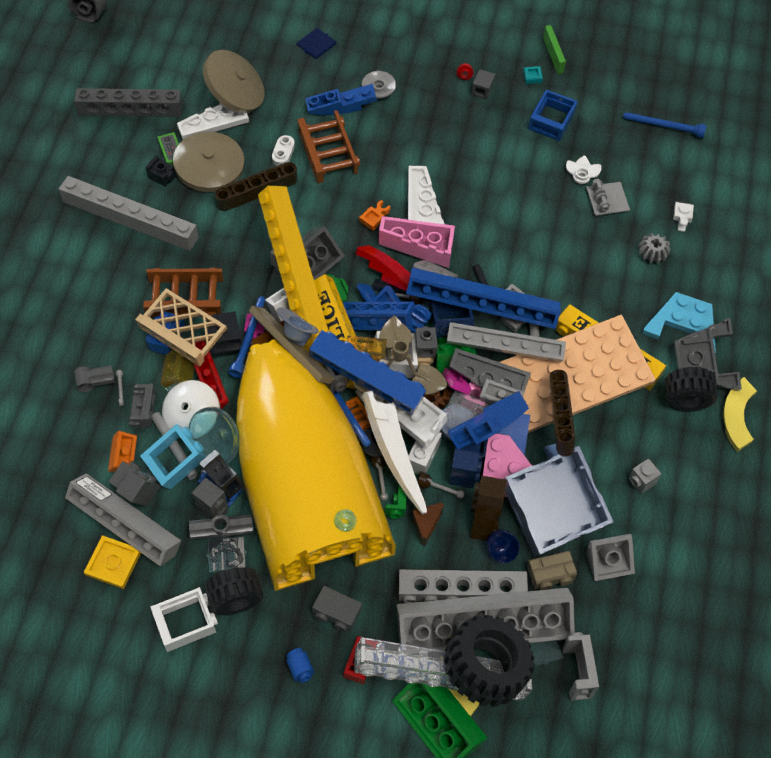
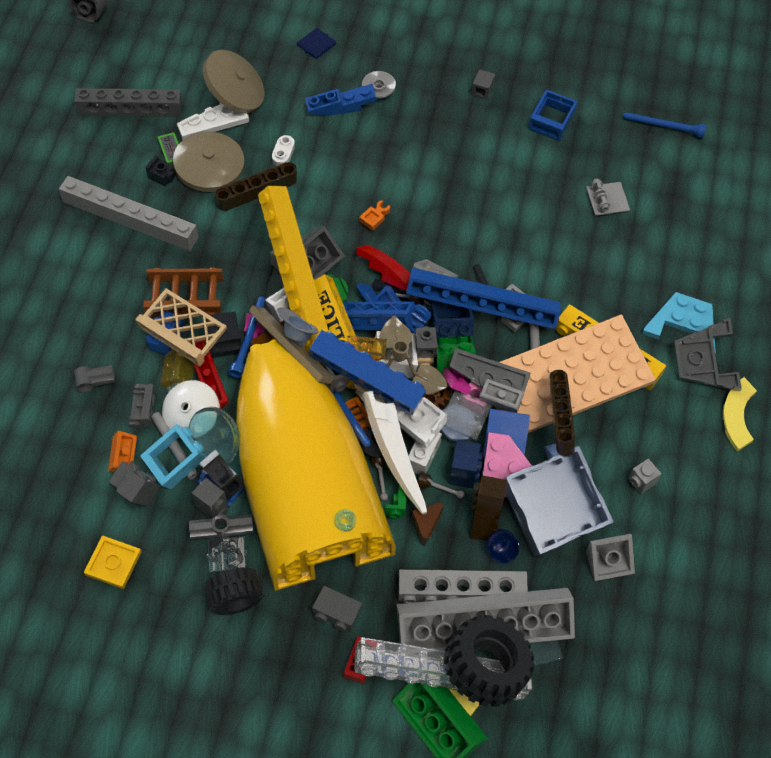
light grey brick [65,474,181,566] -> none
light grey hinge [116,370,124,406] -> none
white window [151,587,218,652] -> none
blue brick [286,648,315,683] -> none
dark orange fence [297,110,360,184] -> none
bright pink wedge [379,216,455,268] -> none
white wing [408,166,444,224] -> none
light grey plate [447,322,566,362] -> none
blue slope [448,391,529,450] -> none
red plate [457,63,474,80] -> none
teal tile [523,66,543,84] -> none
dark tan brick [527,551,577,590] -> none
bright green tile [543,25,566,74] -> none
light grey panel [562,632,599,701] -> none
white plate [566,156,601,184] -> none
light grey gear [639,233,670,264] -> none
black tyre [665,367,717,411] -> none
white plate [673,202,694,232] -> none

